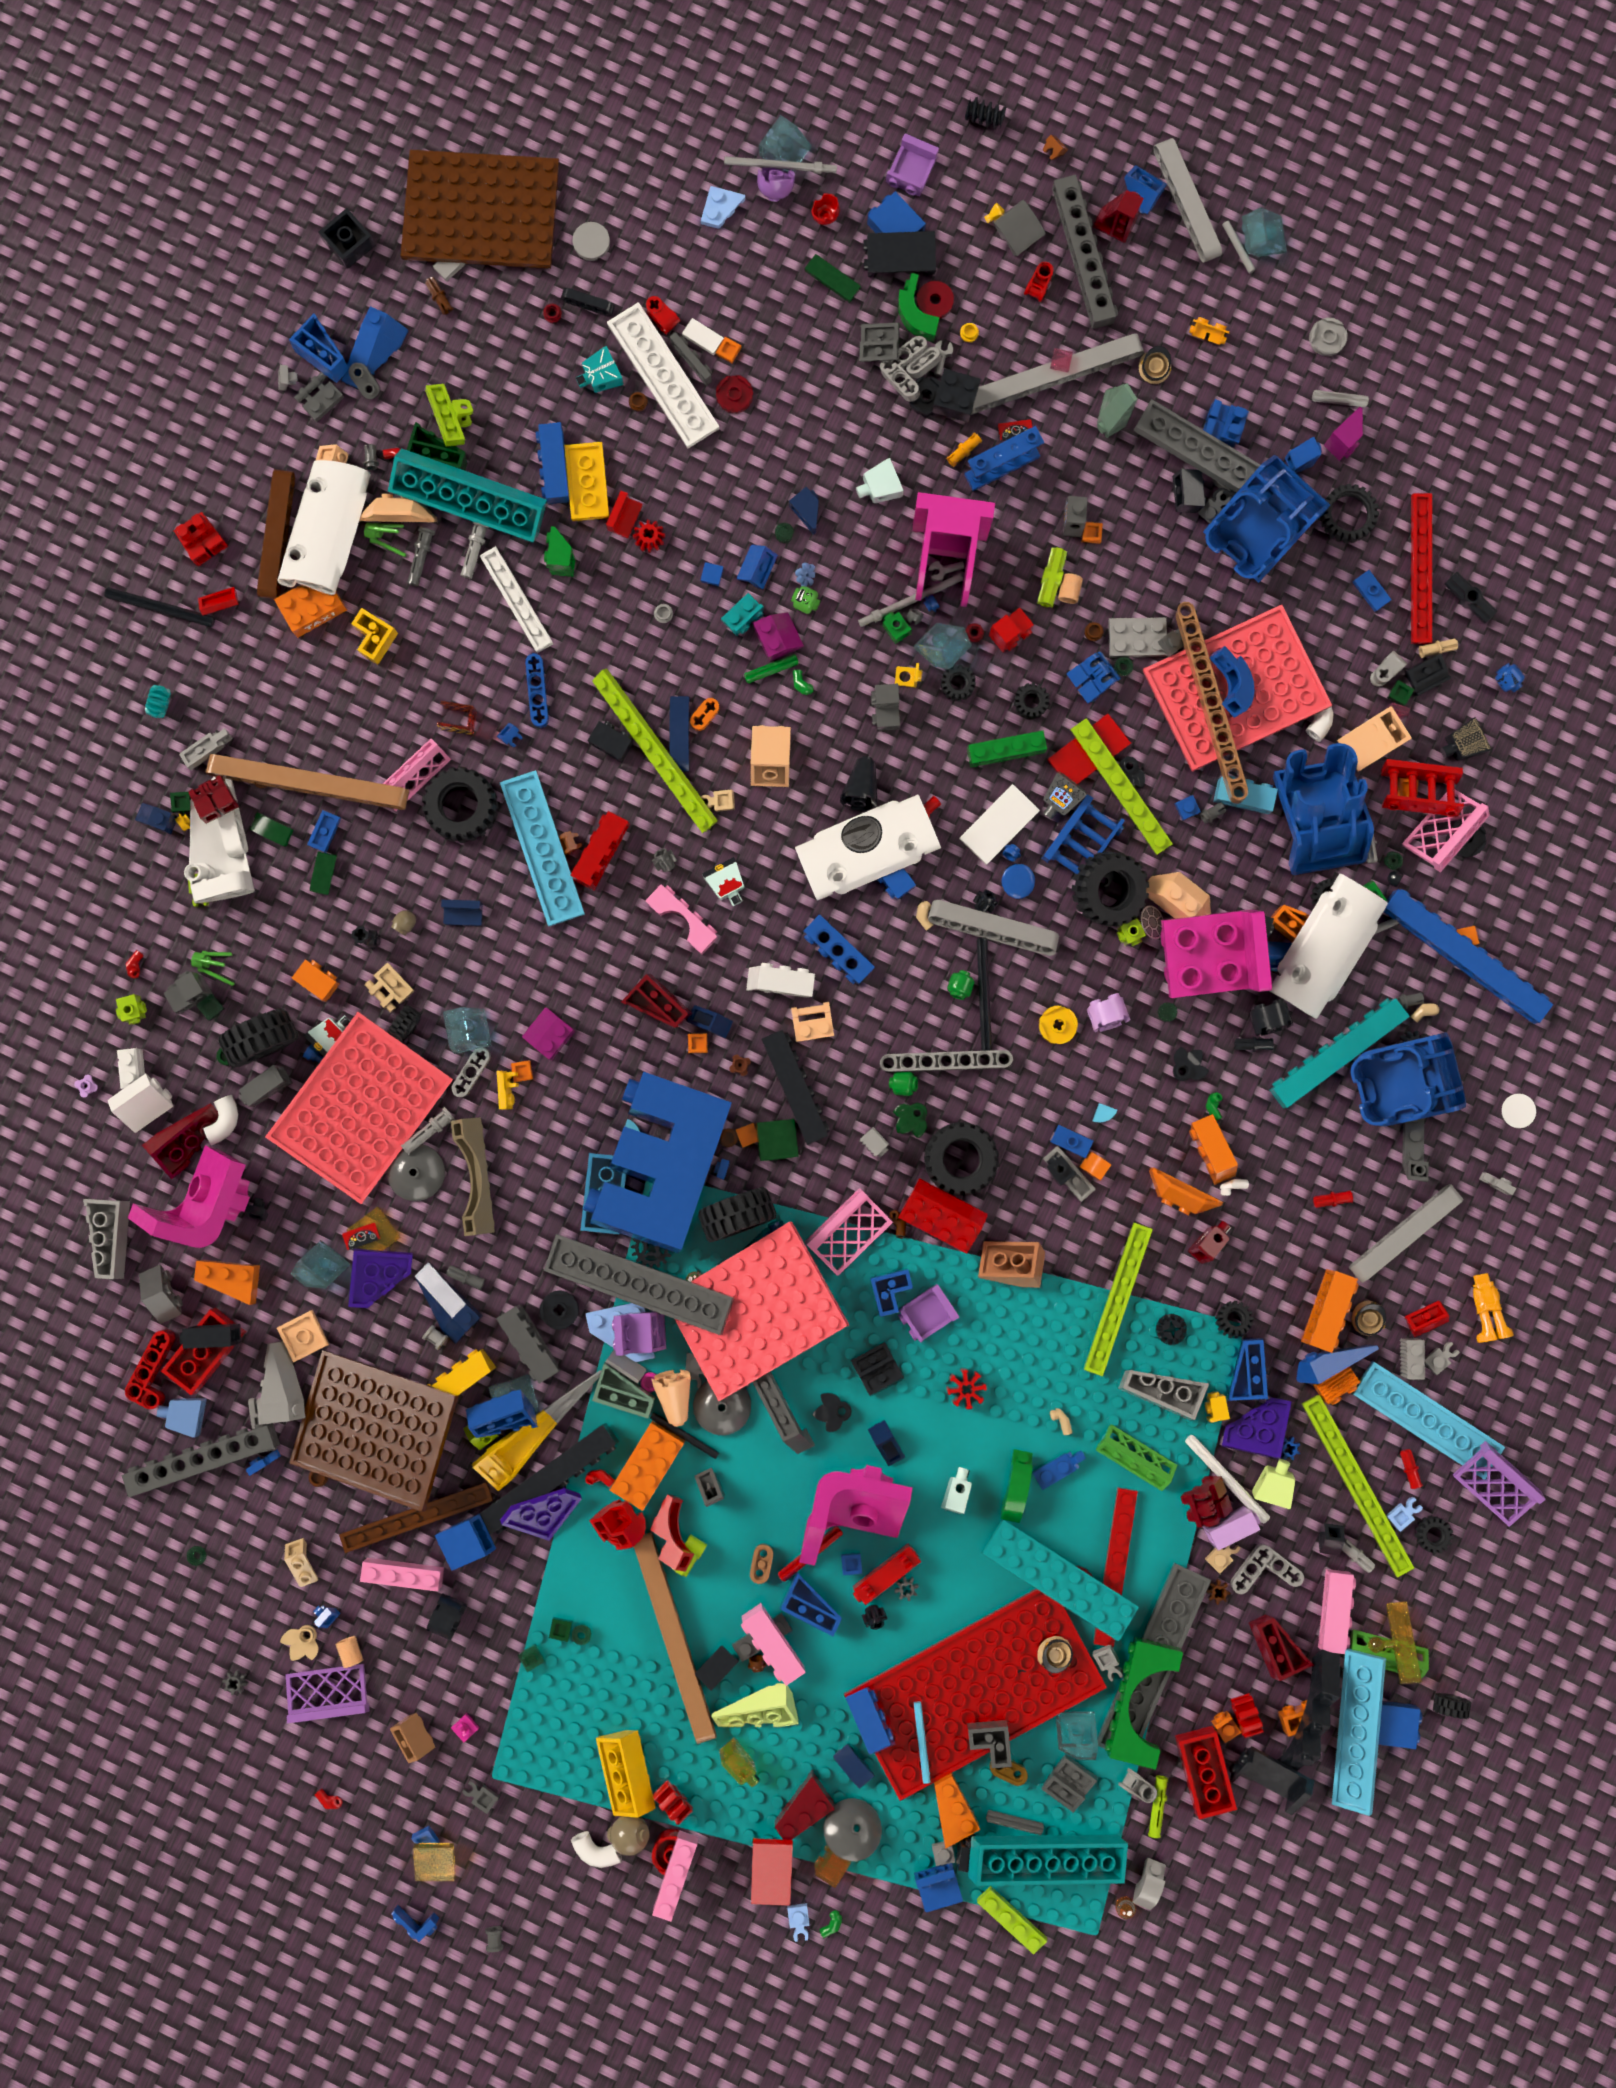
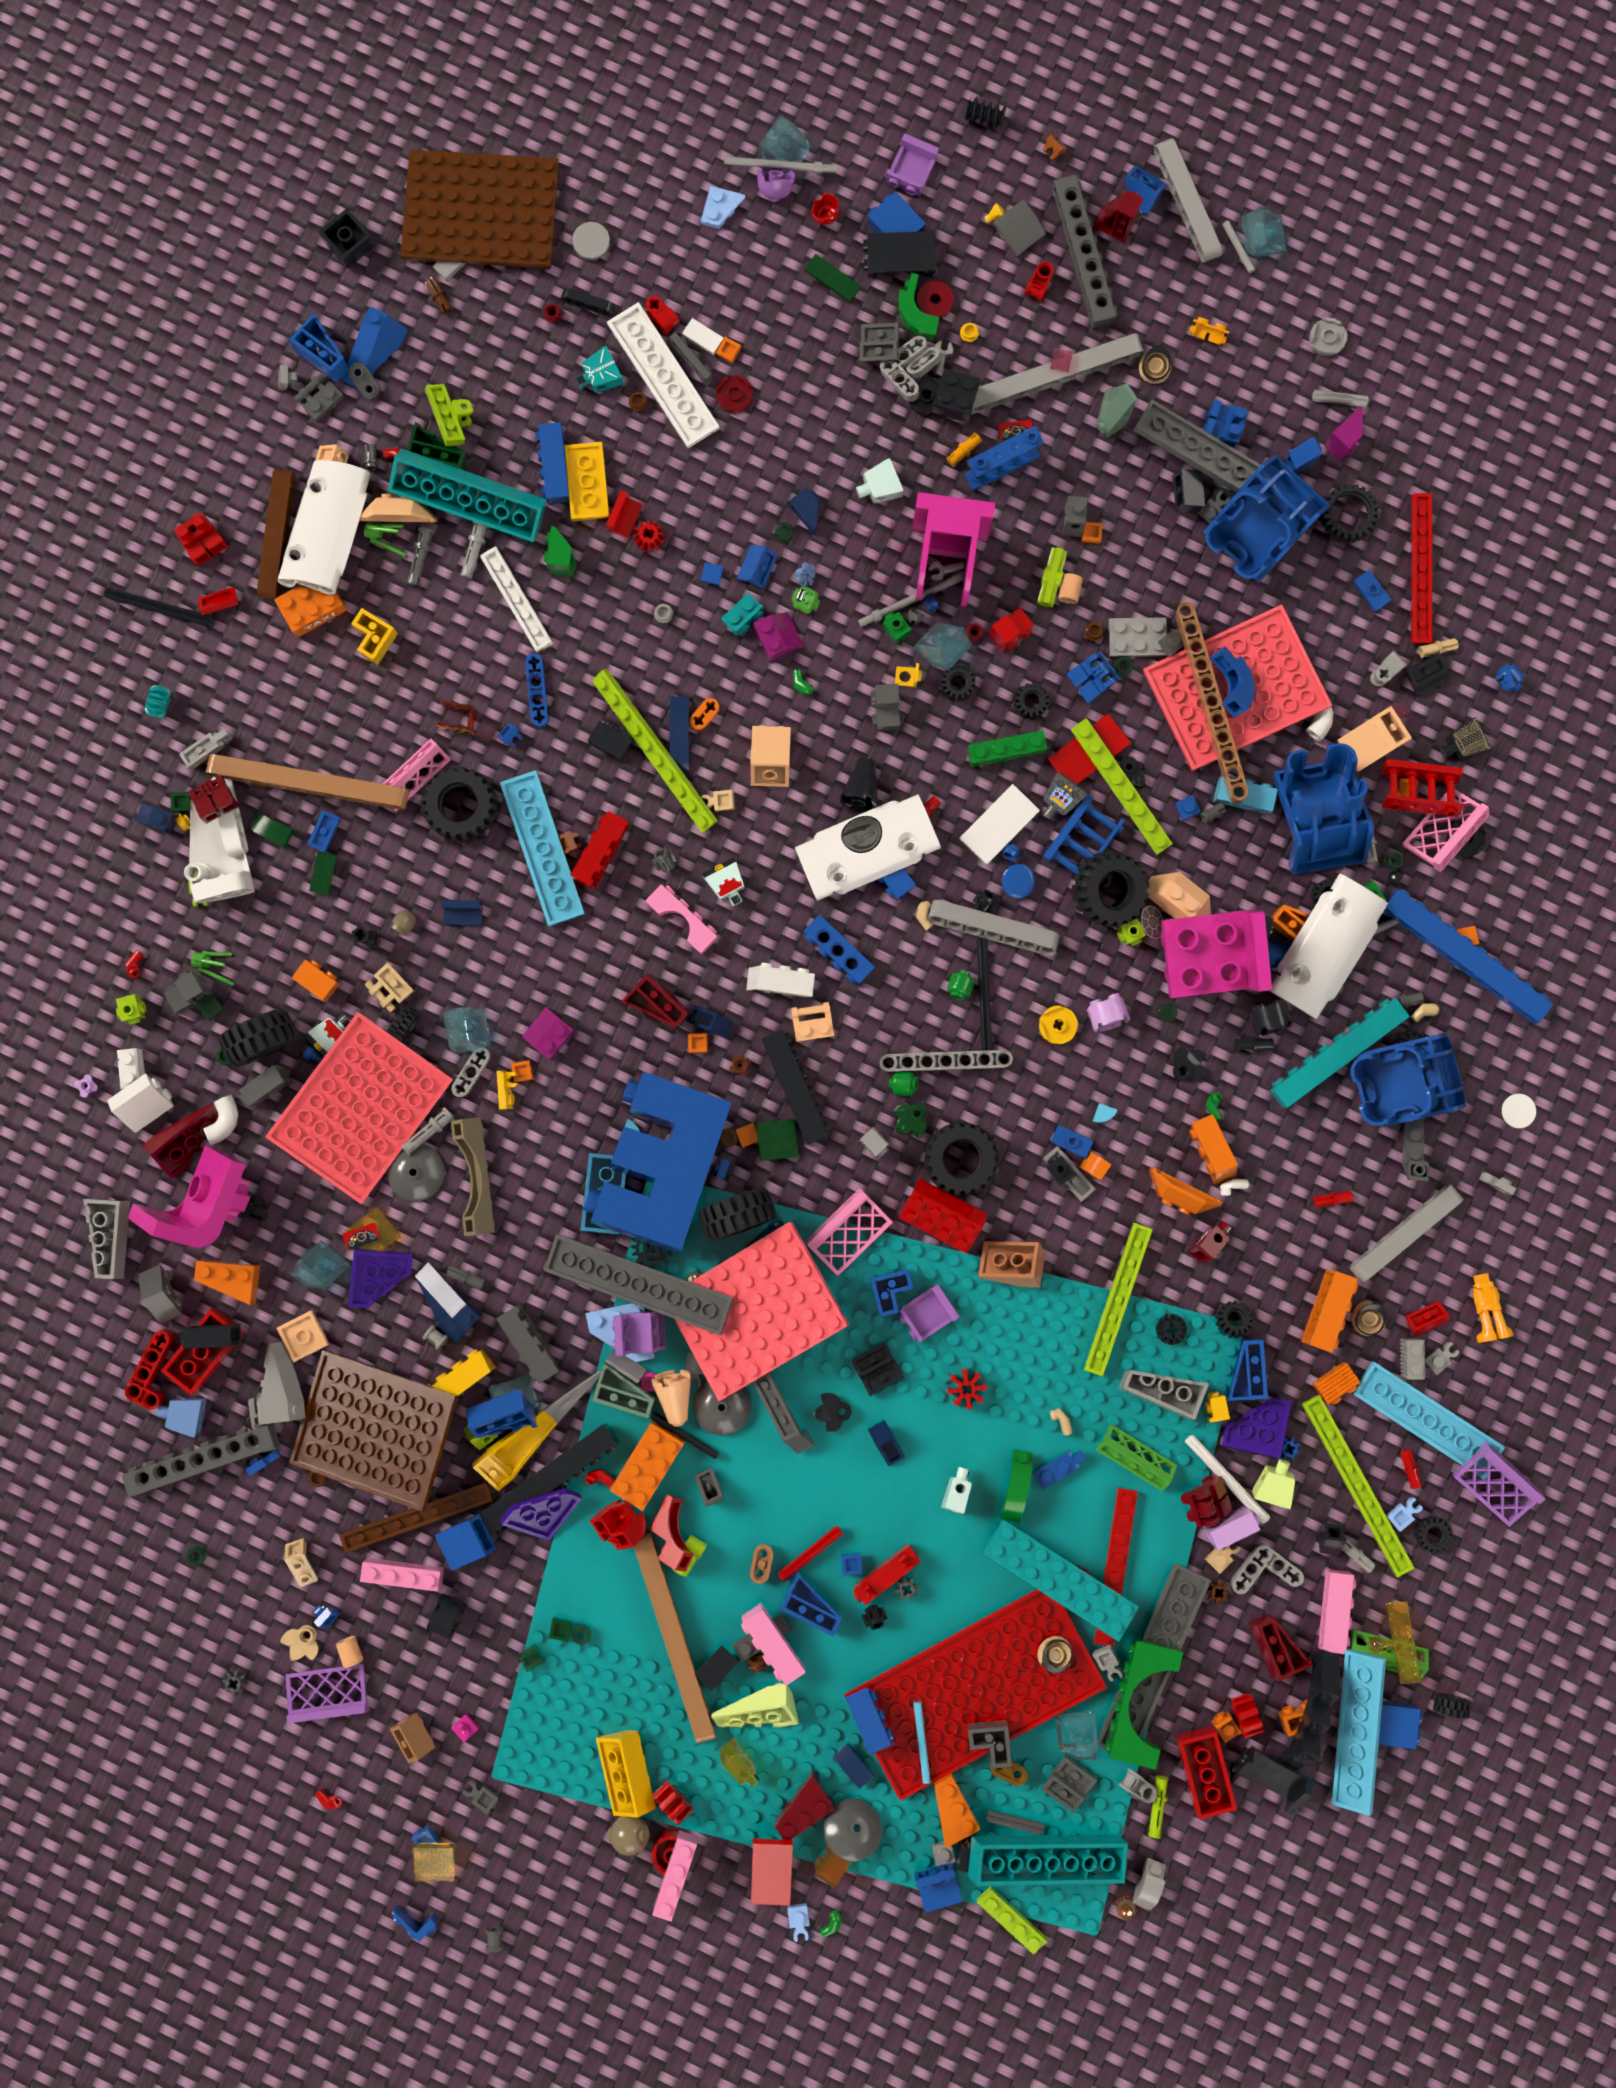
black plate [540,1290,579,1330] -> none
white cylinder [571,1831,622,1868] -> none
green axle [744,654,798,683] -> none
dark pink piece [799,1465,912,1566] -> none
reddish brown arm [889,1210,906,1239] -> none
wedge [1296,1345,1379,1384] -> none
dark green plate [1387,680,1415,707] -> none
black piece [1444,572,1497,624] -> none

